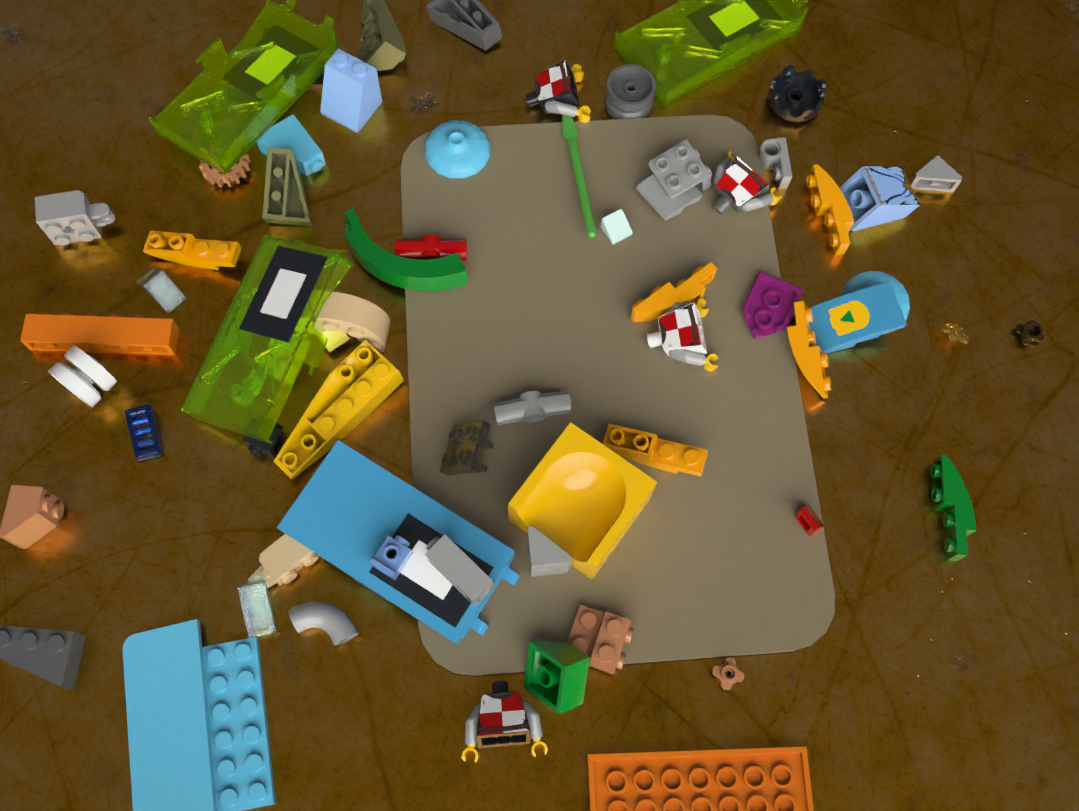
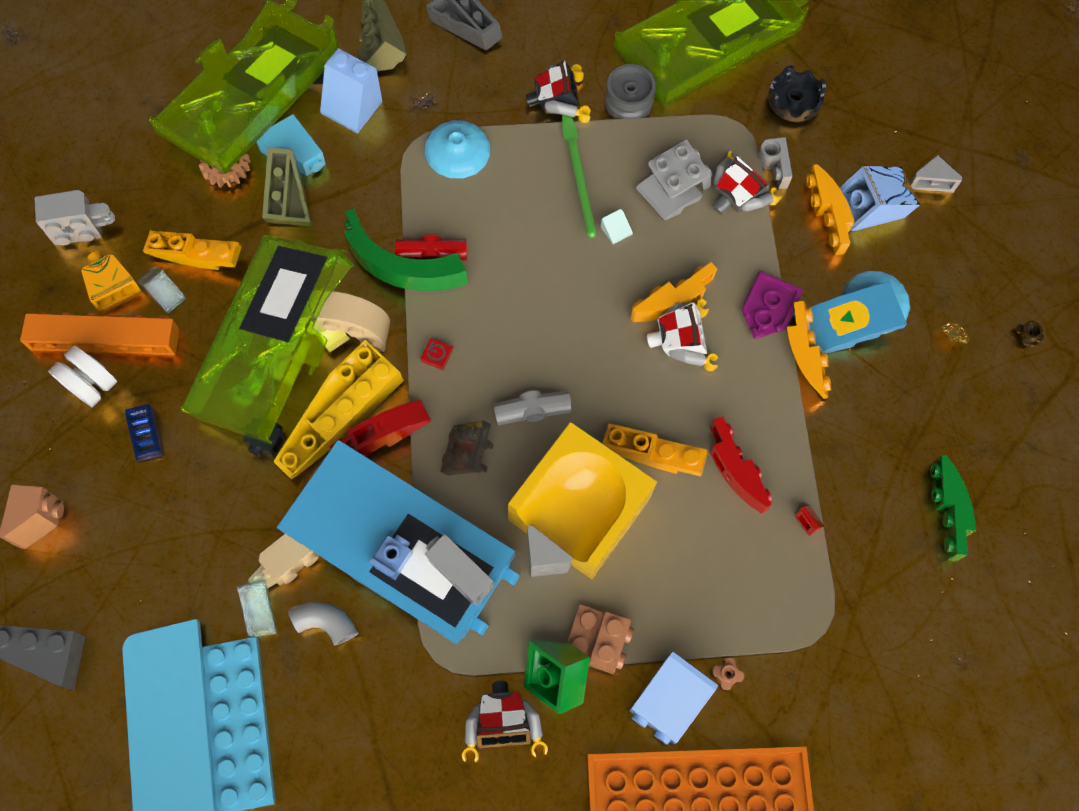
none -> light orange torso [81,251,141,312]
none -> red slope [330,400,432,456]
none -> red tile [420,338,453,370]
none -> light blue slope [629,652,718,745]
none -> red slope [710,416,772,514]

